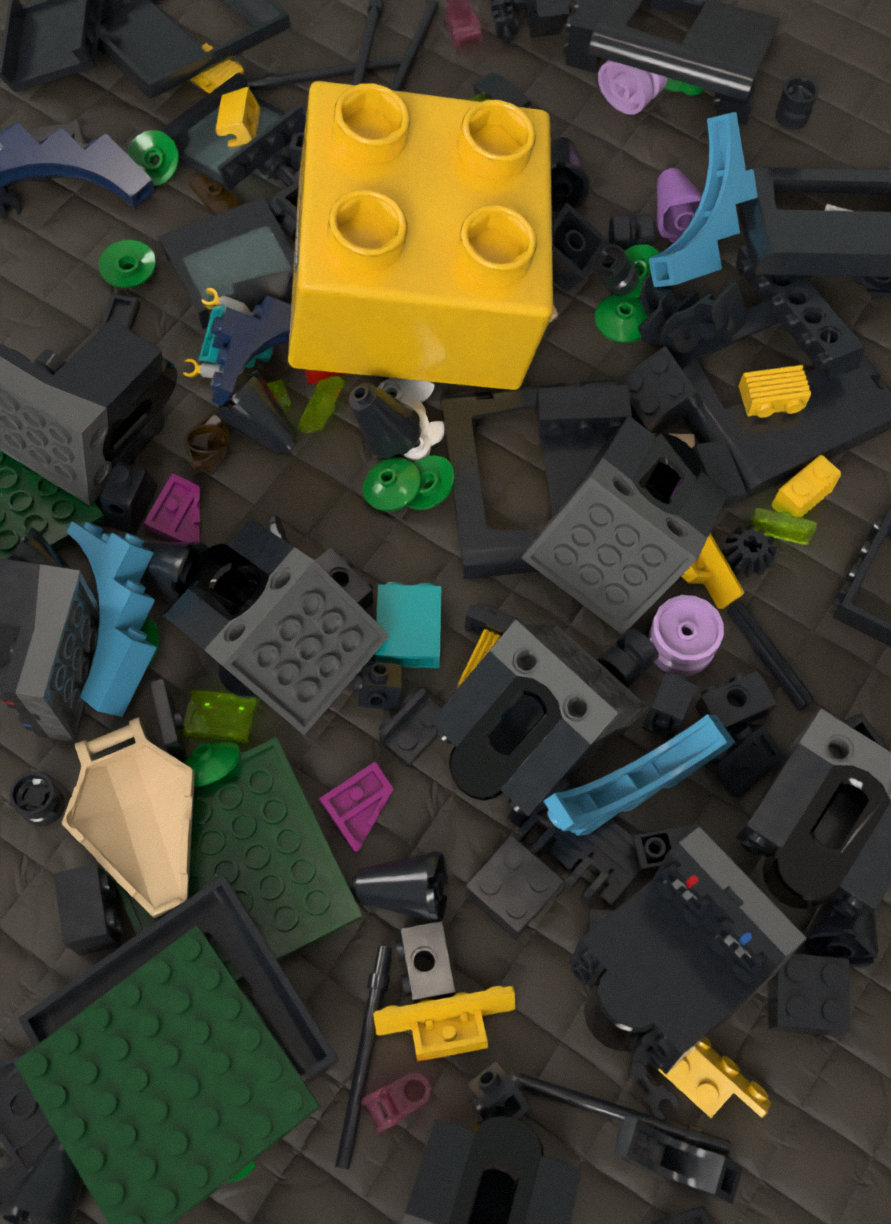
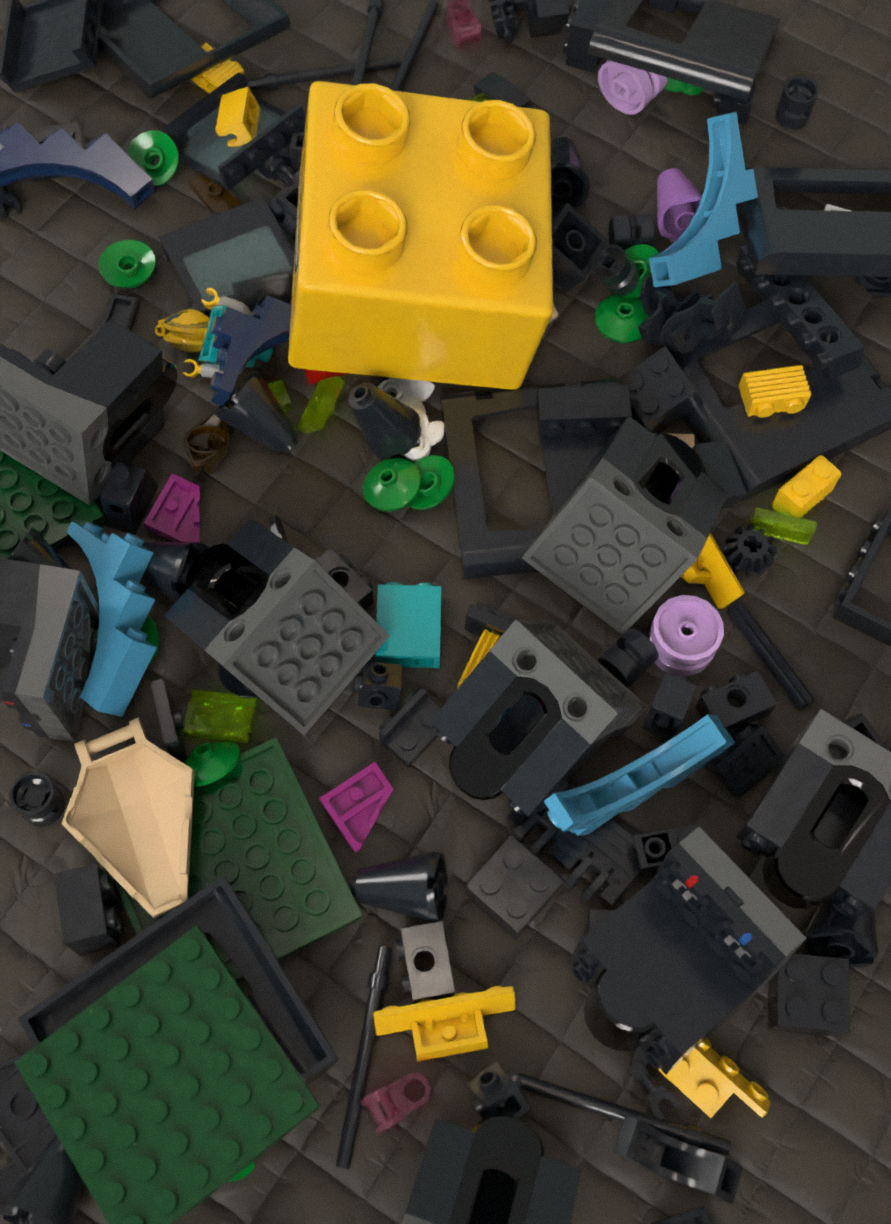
none -> yellow hat [155,309,210,353]

